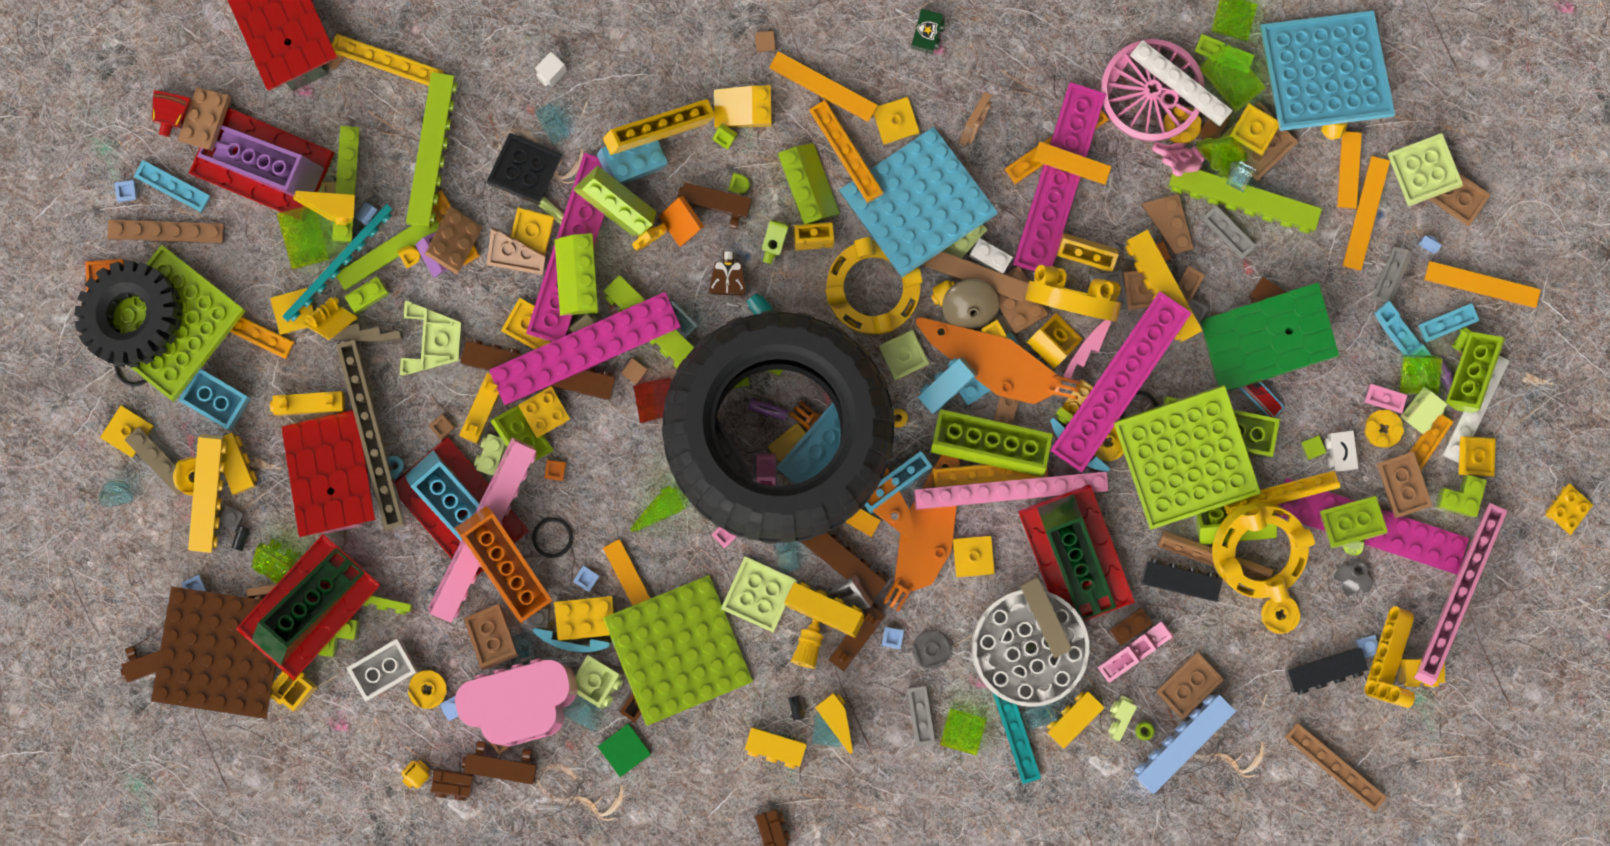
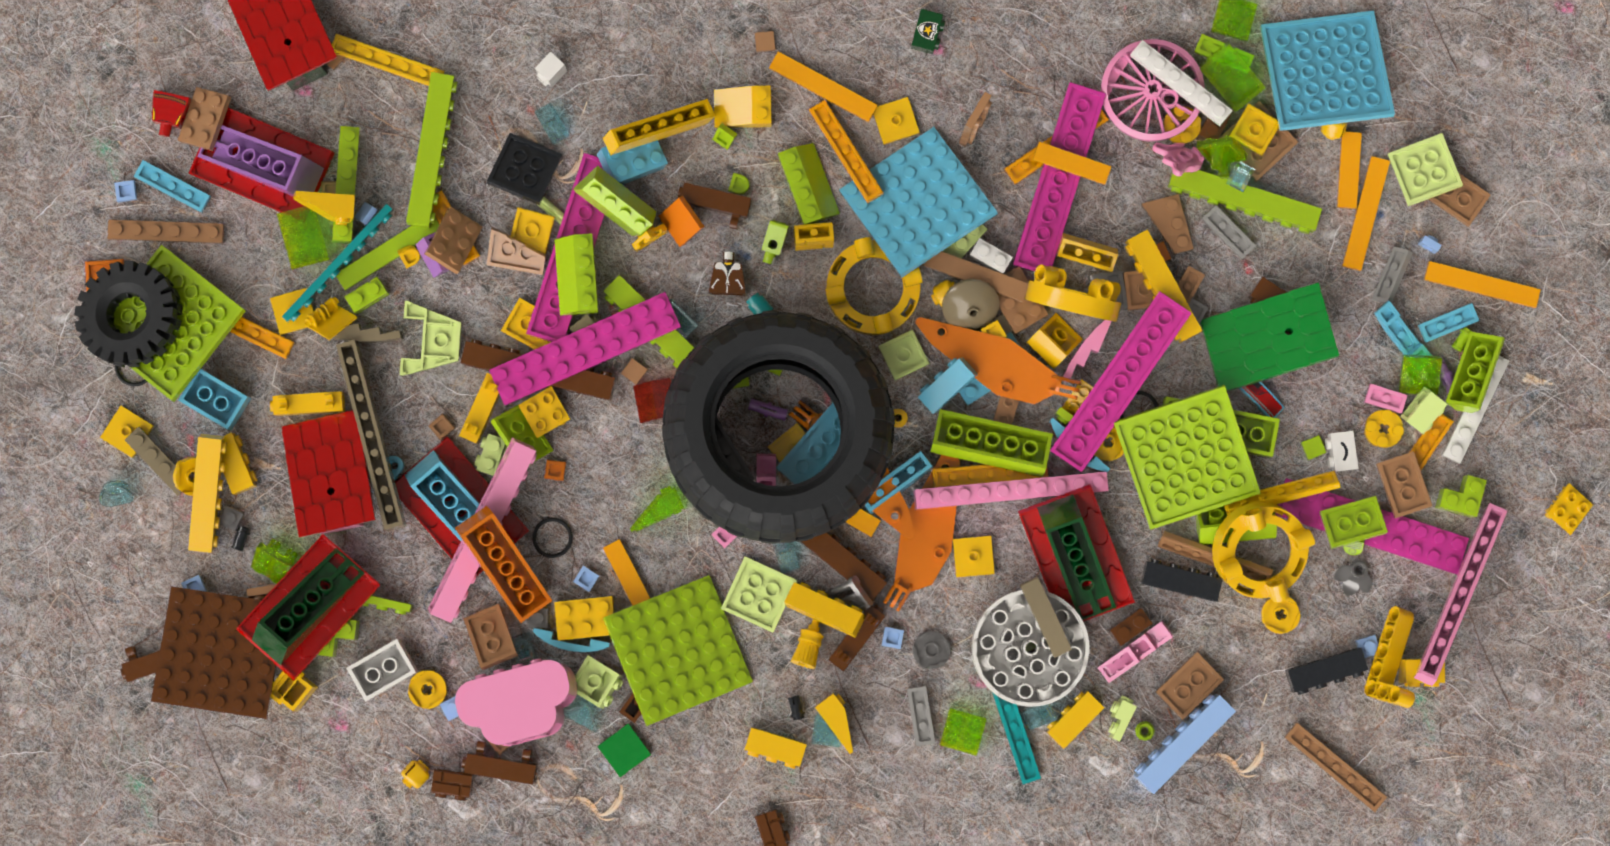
yellow plate [1459,436,1496,476] -> none

